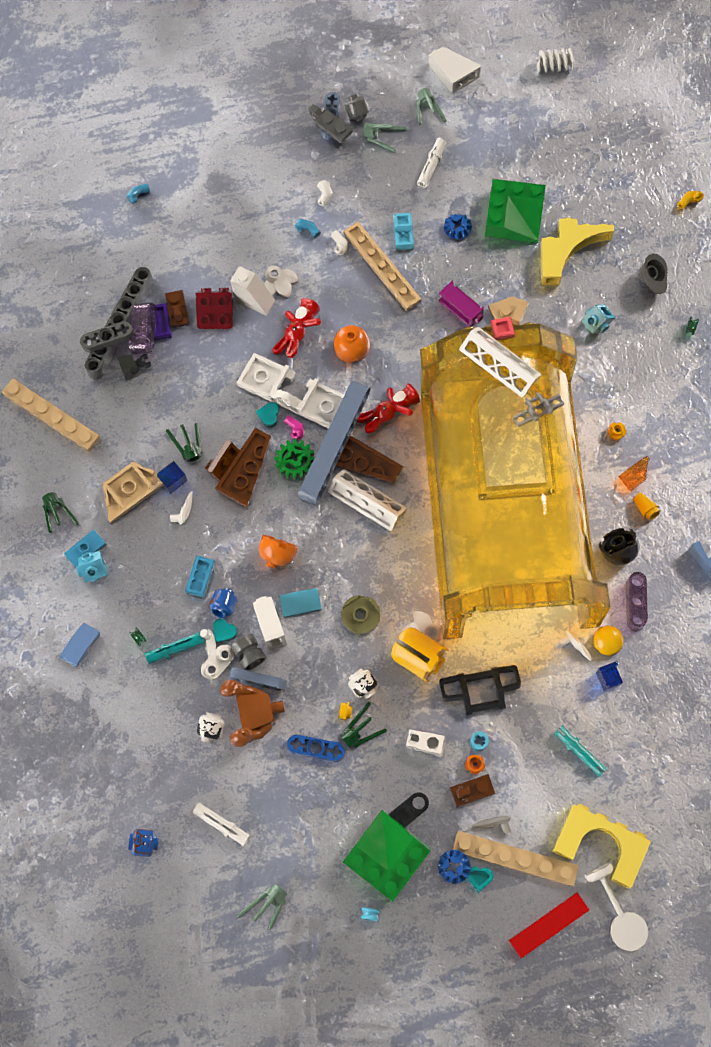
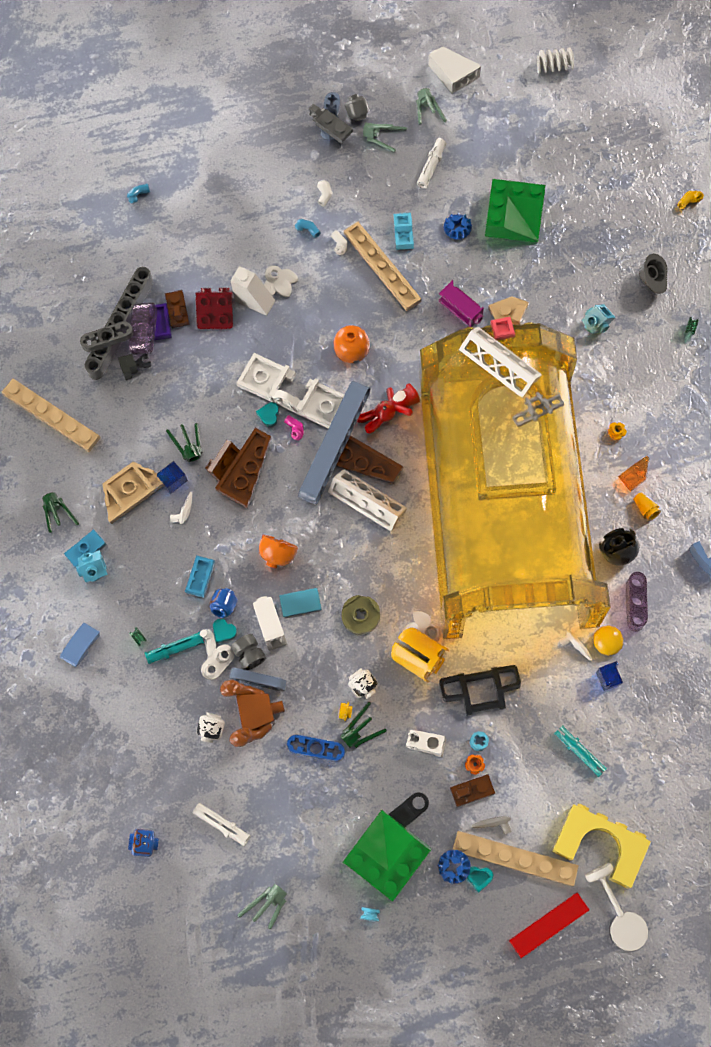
red animal [272,298,321,358] -> none
green gear [274,439,315,480] -> none
light yellow arch [540,217,614,285] -> none

